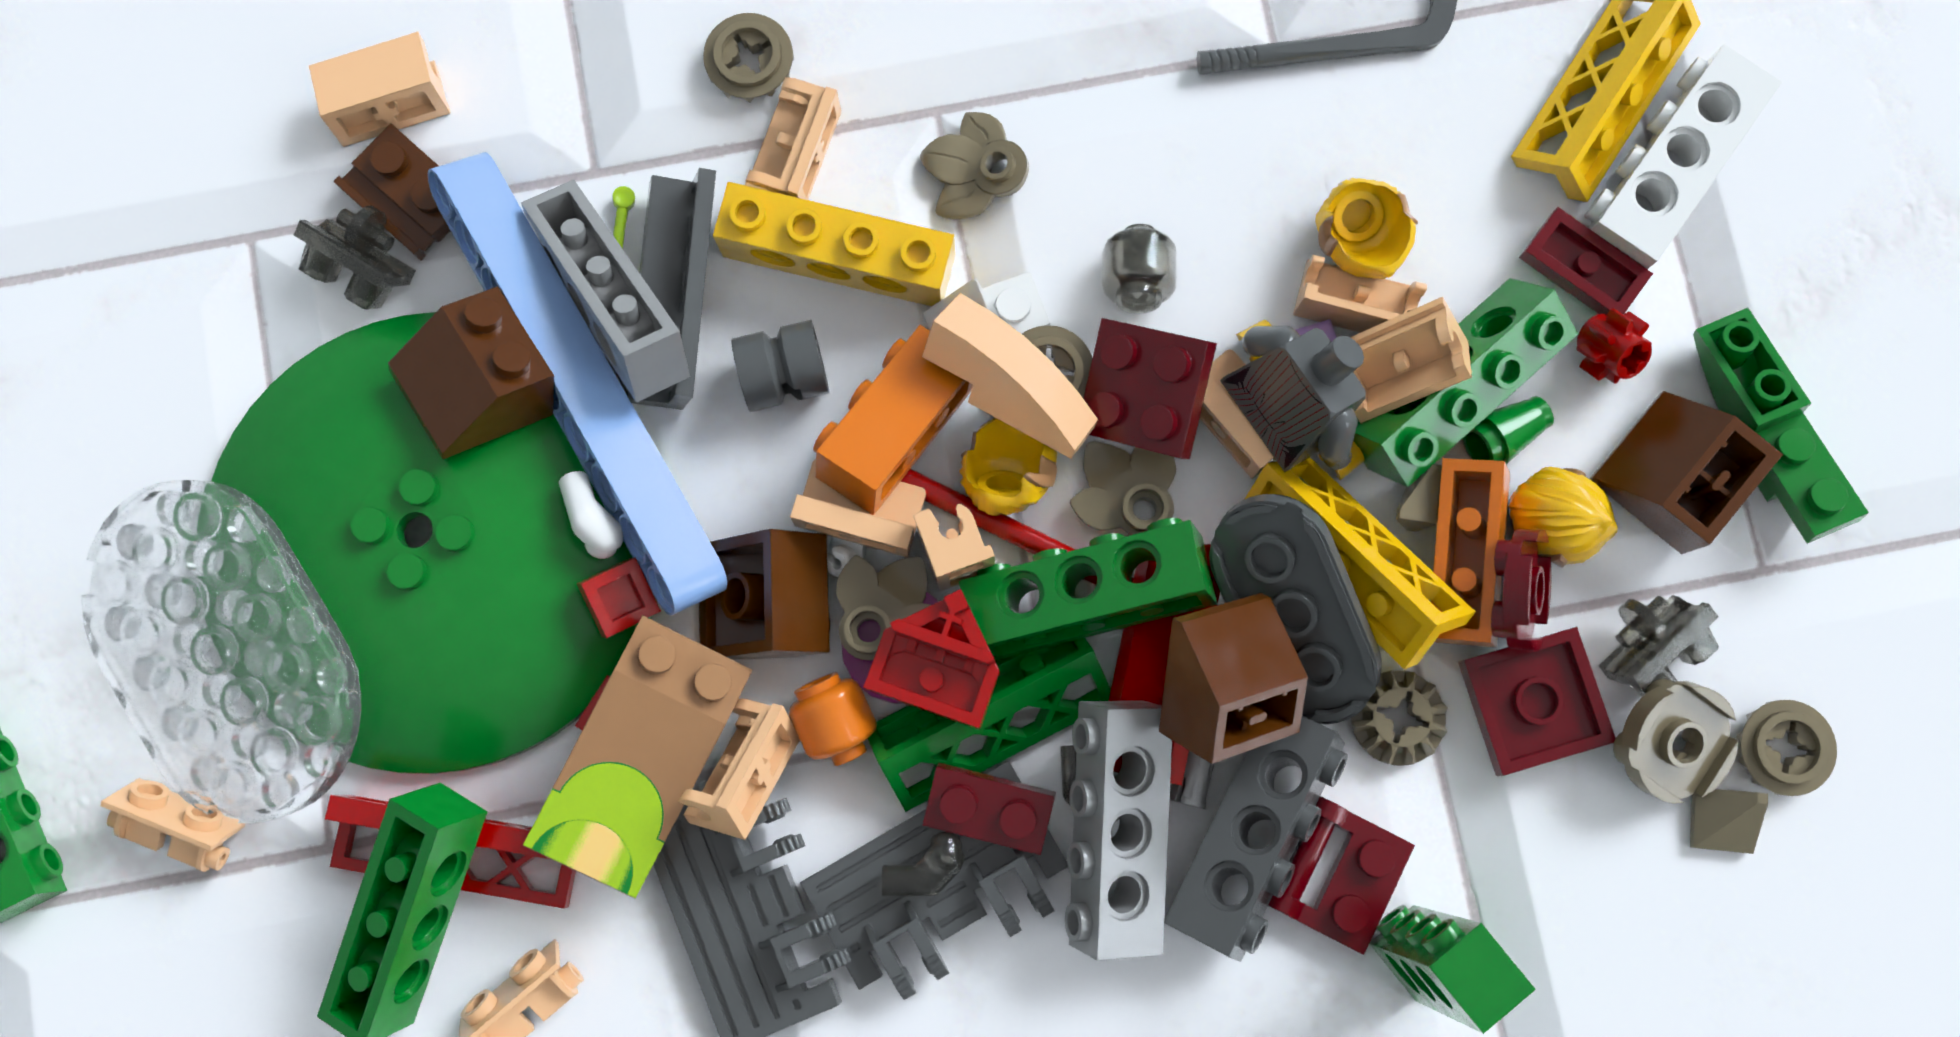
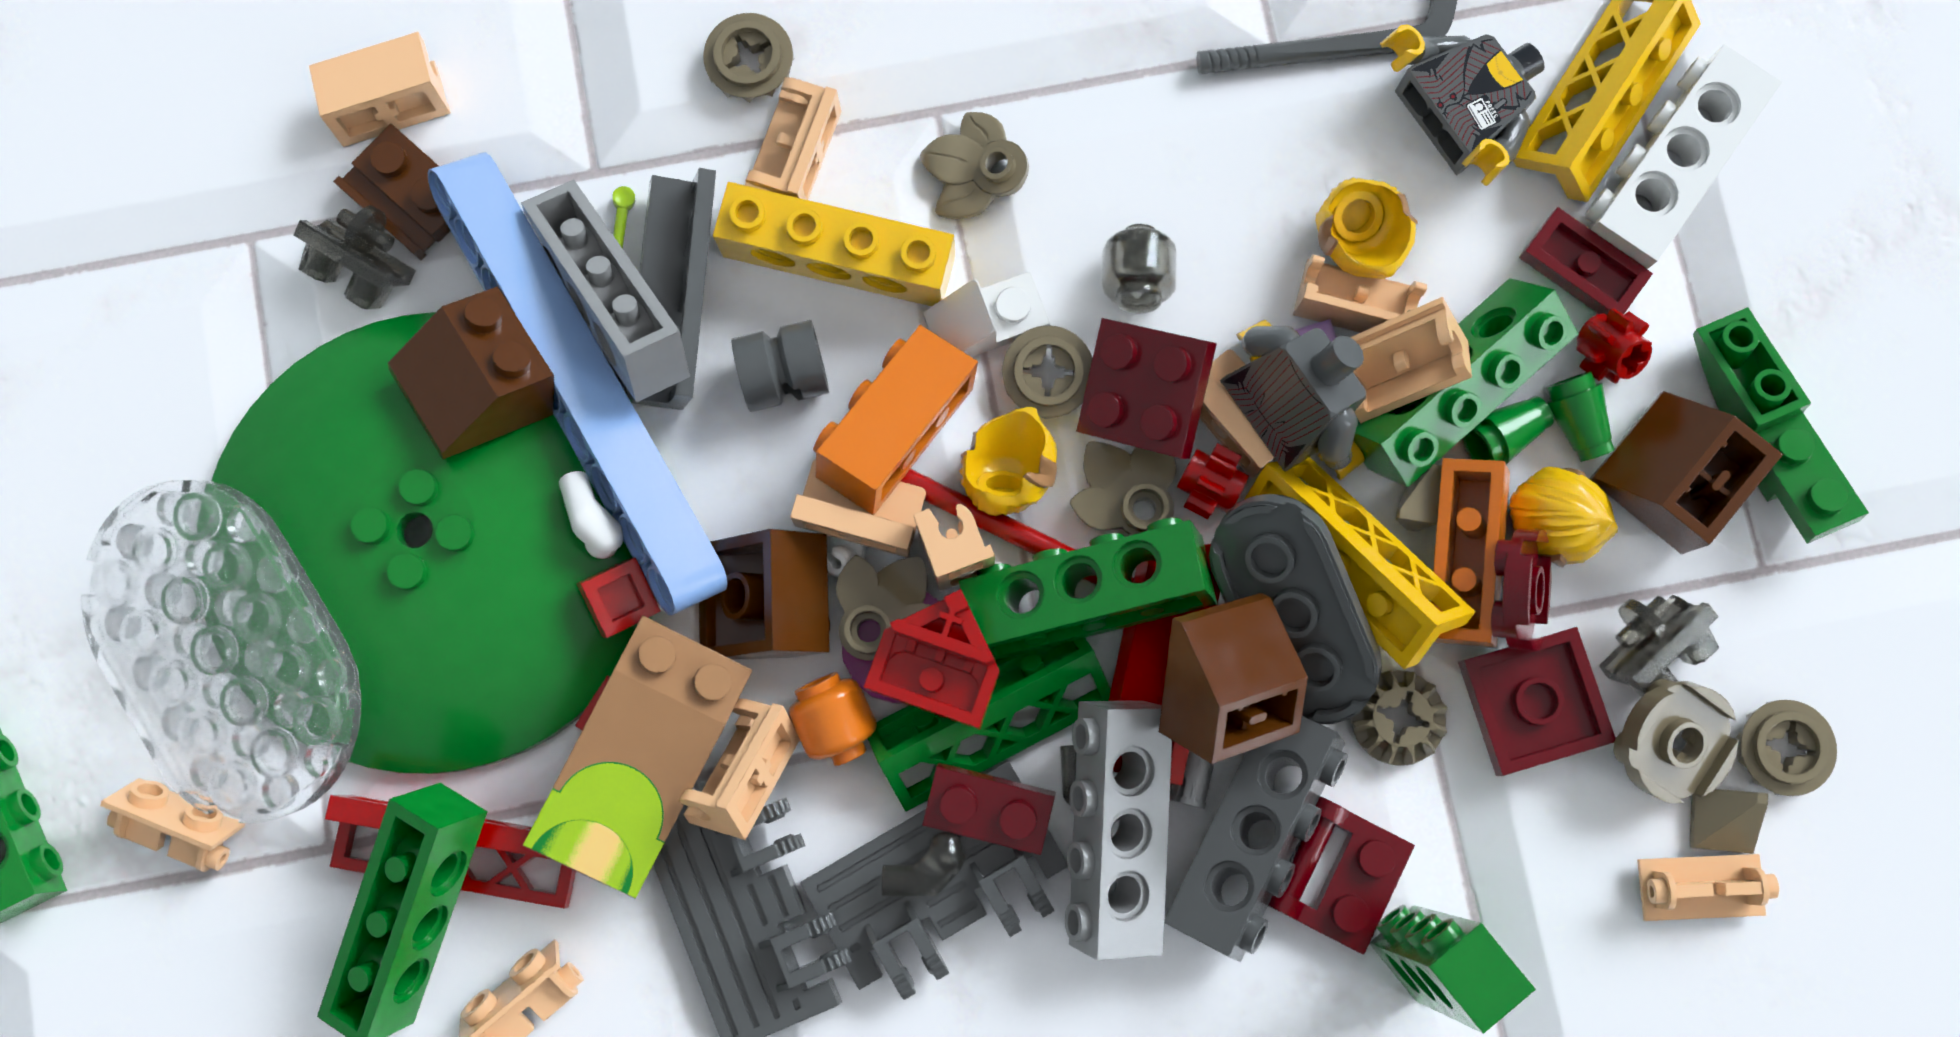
light nougat slope [922,293,1098,459] -> none
none -> red gear [1176,443,1249,520]
none -> torso [1380,24,1545,186]
none -> green cone [1546,371,1615,462]
none -> light nougat hinge [1637,854,1779,921]

